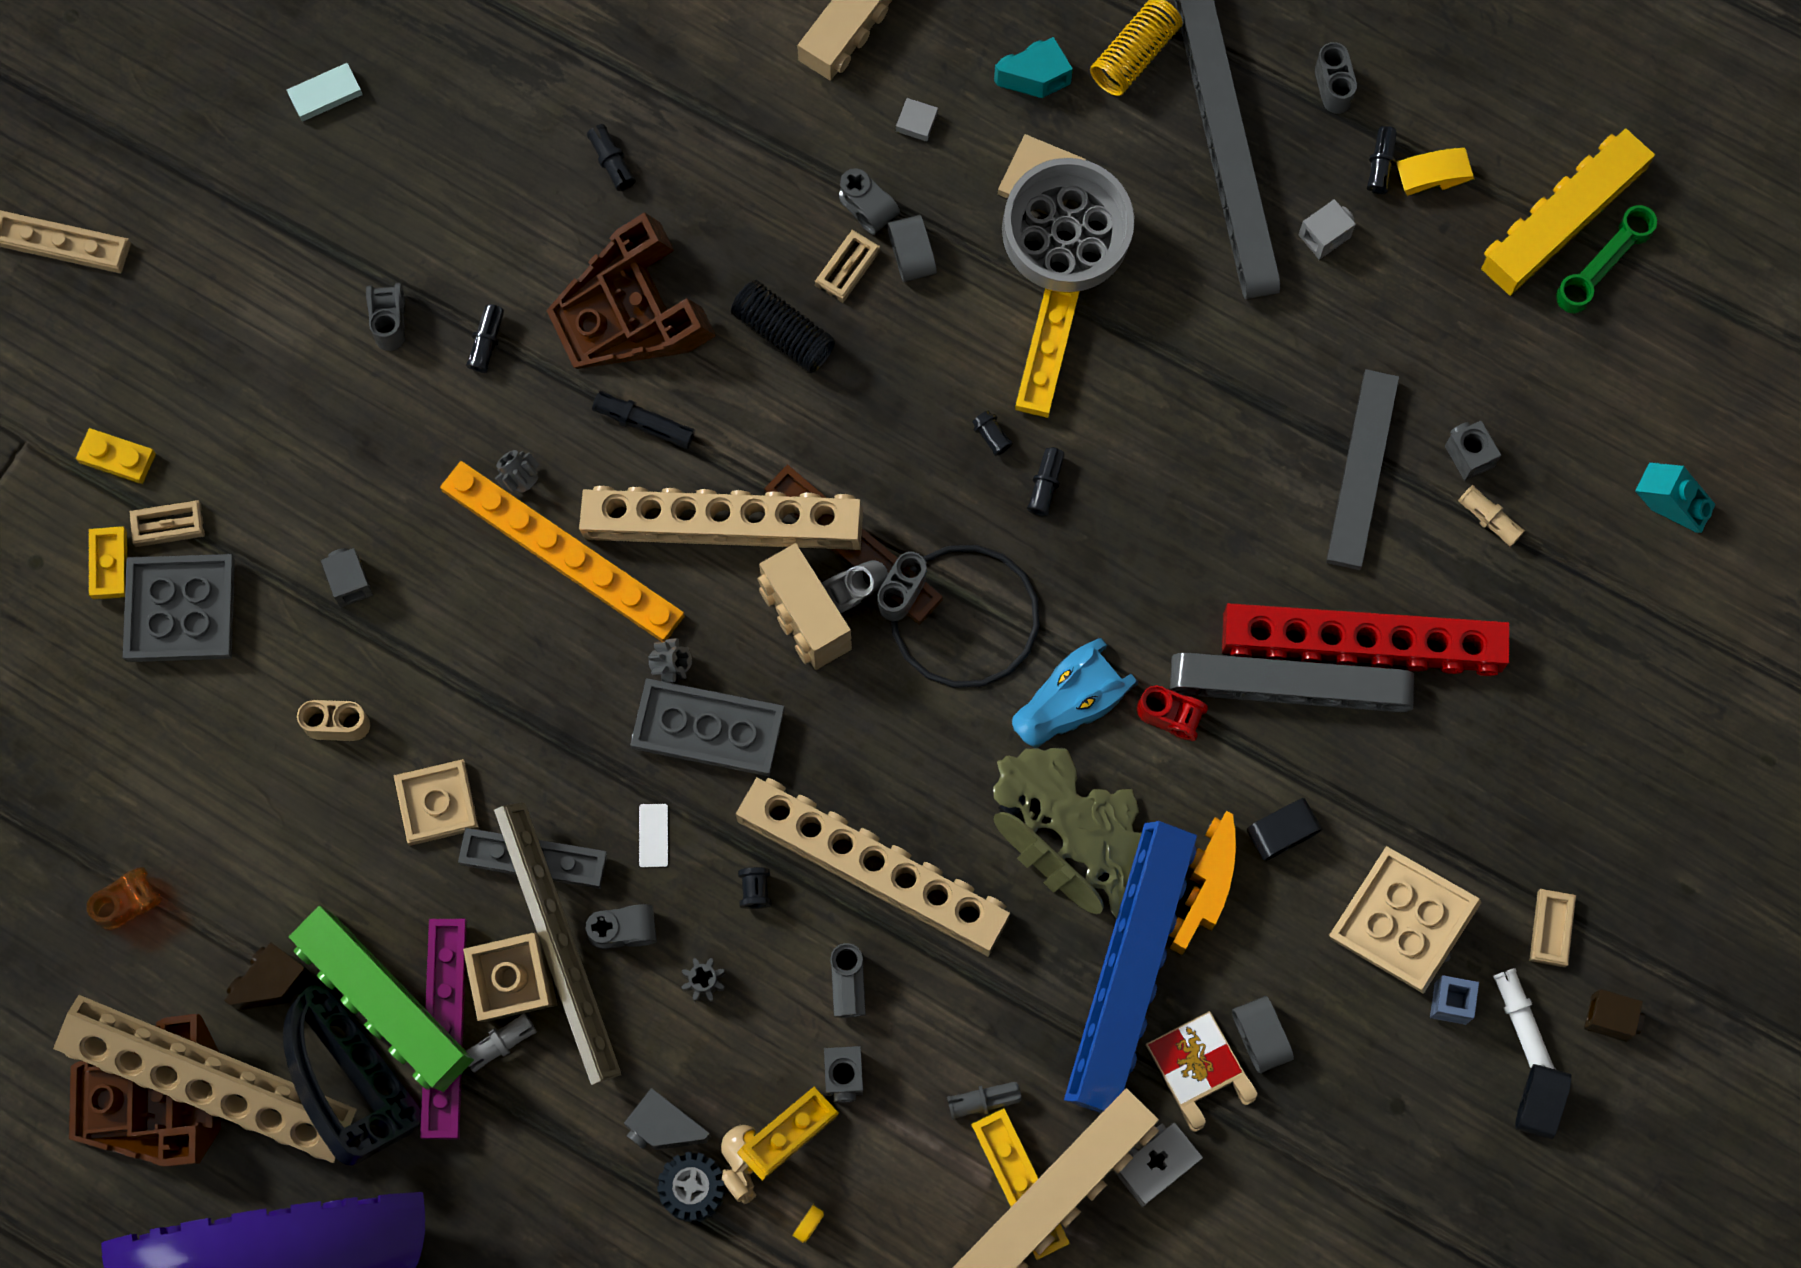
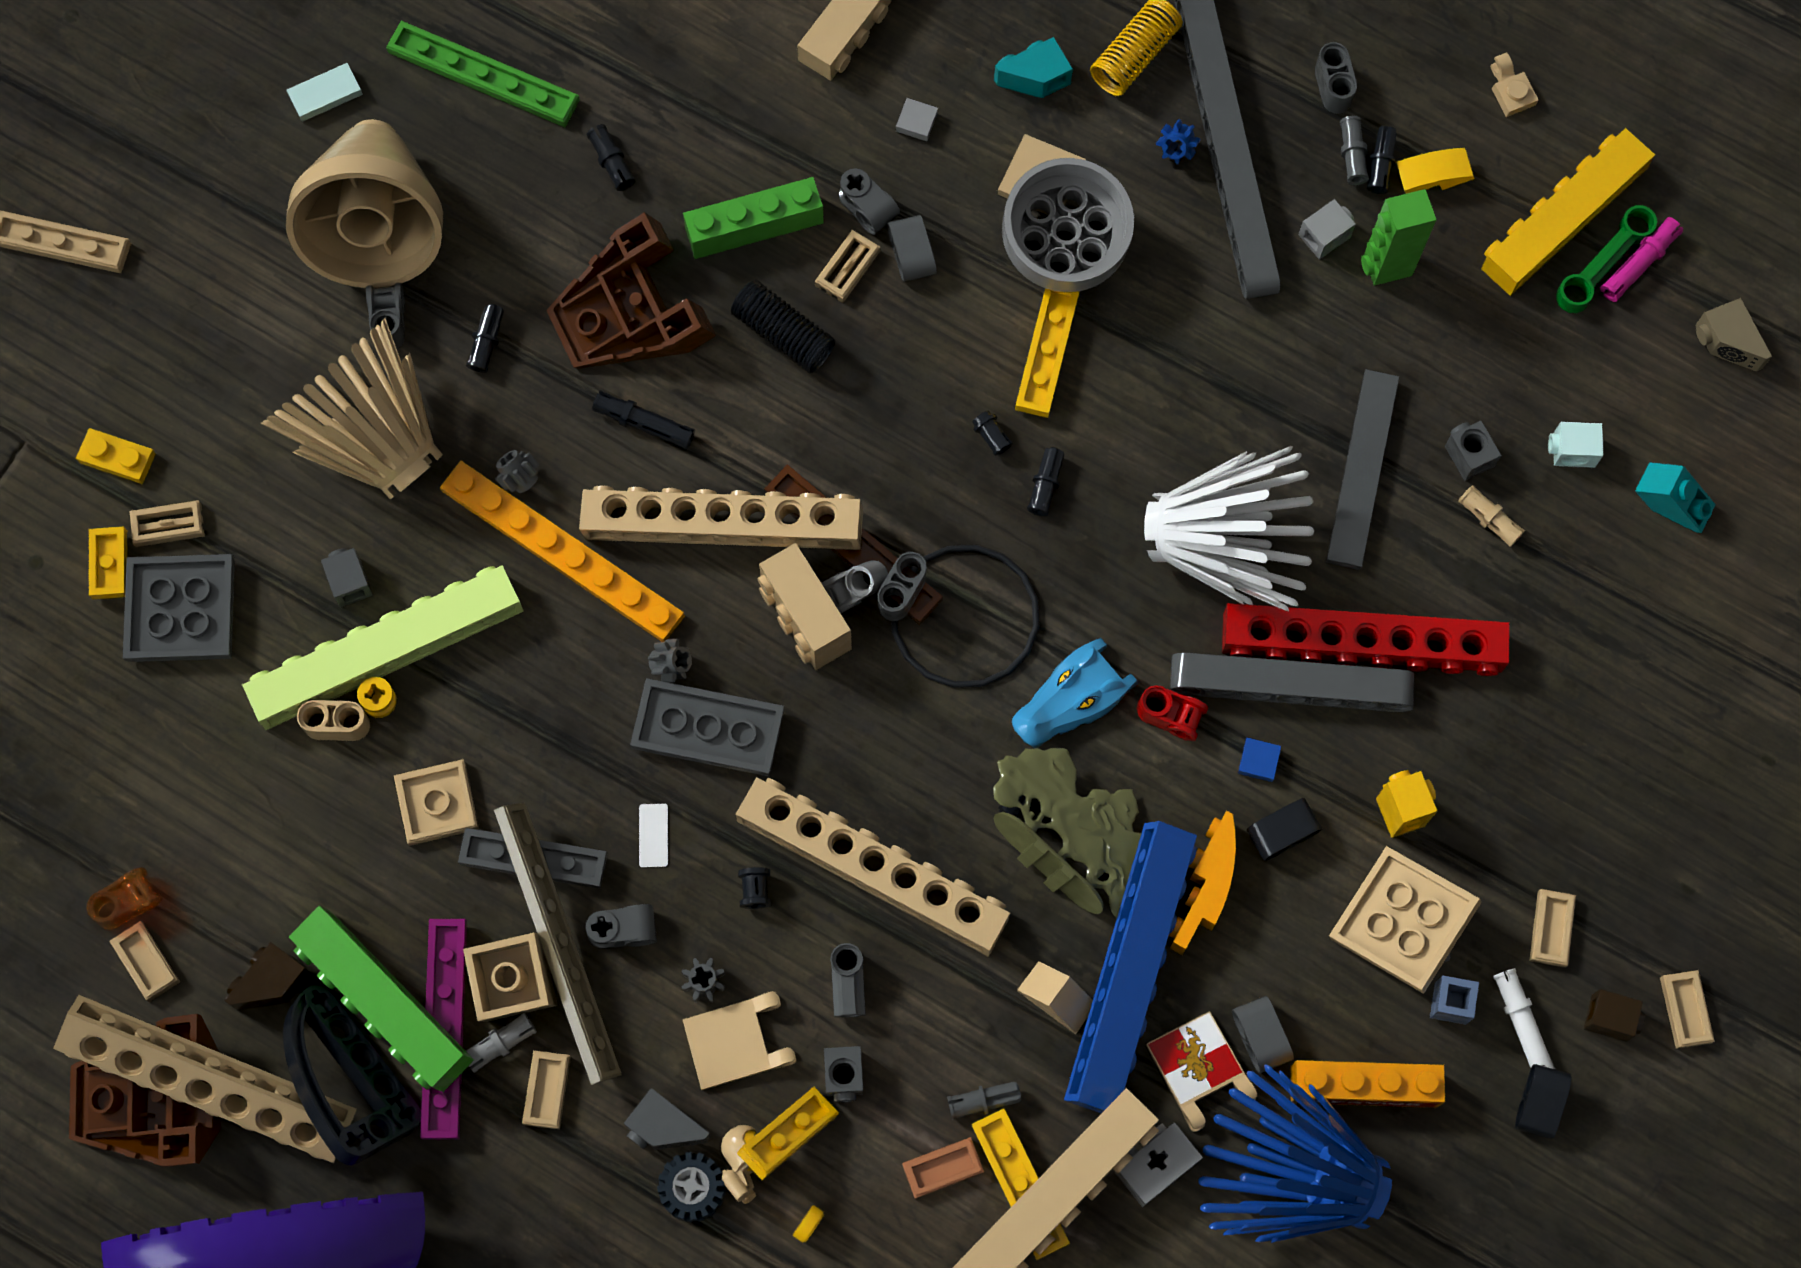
none -> tan tile [109,921,180,1002]
none -> yellowish green brick [242,565,524,730]
none -> tan plant [261,318,443,499]
none -> tan cone [286,119,443,288]
none -> yellow wheel [357,677,397,718]
none -> bright green tile [386,20,580,127]
none -> tan tile [522,1051,571,1130]
none -> bright green brick [683,177,824,259]
none -> tan flag [683,991,796,1090]
none -> nougat tile [902,1137,984,1199]
none -> tan slope [1017,961,1093,1035]
none -> white plant [1144,446,1314,611]
none -> blue gear [1156,119,1201,164]
none -> blue plant [1198,1064,1392,1243]
none -> blue tile [1238,738,1281,782]
none -> light orange brick [1291,1060,1445,1108]
none -> dark grey pin [1340,116,1369,185]
none -> bright green brick [1361,189,1436,286]
none -> yellow brick [1376,770,1437,838]
none -> tan plate [1490,52,1539,117]
none -> light aqua brick [1548,422,1603,468]
none -> dark pink pin [1600,217,1683,302]
none -> tan tile [1660,970,1715,1049]
none -> dark tan slope [1695,298,1772,372]

